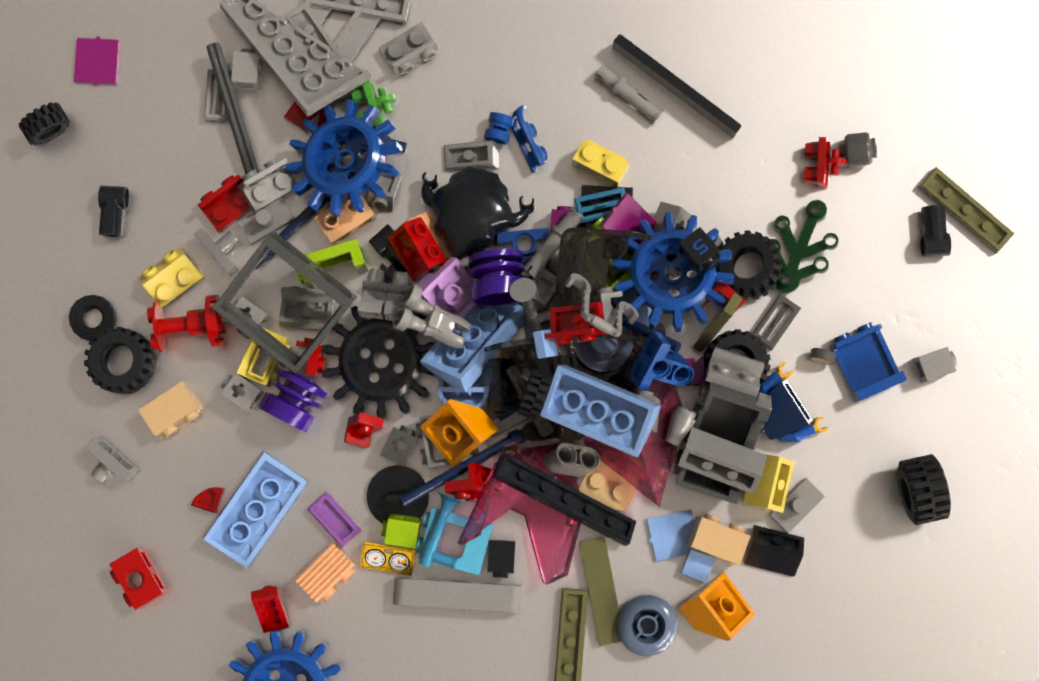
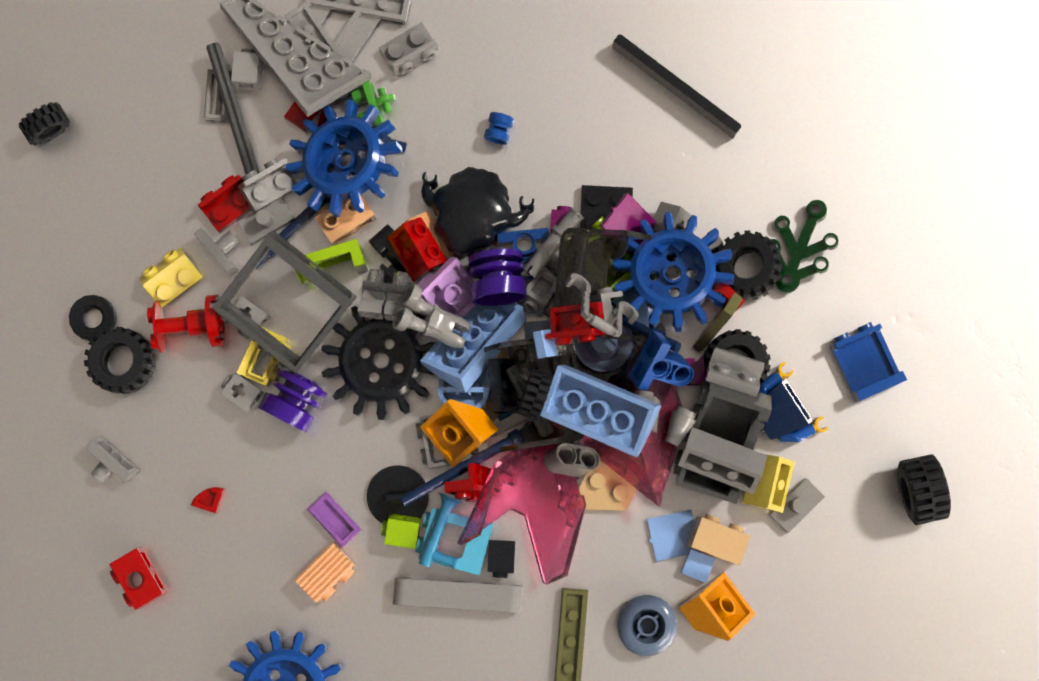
magenta piece [74,36,120,86] -> none
black piece [98,185,129,237] -> none
tan brick [138,381,203,438] -> none
light blue slope [203,451,307,568] -> none
red tile [251,586,289,633] -> none
light grey bracket [279,286,335,329] -> none
red bracket [296,337,326,378] -> none
red bracket [344,412,384,448] -> none
slope [360,541,416,576] -> none
light grey bracket [368,173,402,212] -> none
dark grey brick [380,425,419,467] -> none
light grey slope [444,140,499,171] -> none
black tile [492,452,636,546] -> none
light grey piece [509,278,559,331] -> none
blue piece [512,105,548,173] -> none
light yellow window [572,139,629,187] -> none
dark azure tile [574,187,625,225] -> none
olive tile [579,537,622,646] -> none
light grey pin [594,63,664,123] -> none
black brick [679,227,721,275] -> none
black panel [744,525,804,577] -> none
dark grey tile [751,294,801,351] -> none
red hips [804,137,847,188] -> none
dark grey tile [809,348,837,365] -> none
dark grey head [839,132,877,167] -> none
light grey brick [913,347,957,383] -> none
olive tile [918,167,1015,254] -> none
black piece [920,205,952,257] -> none

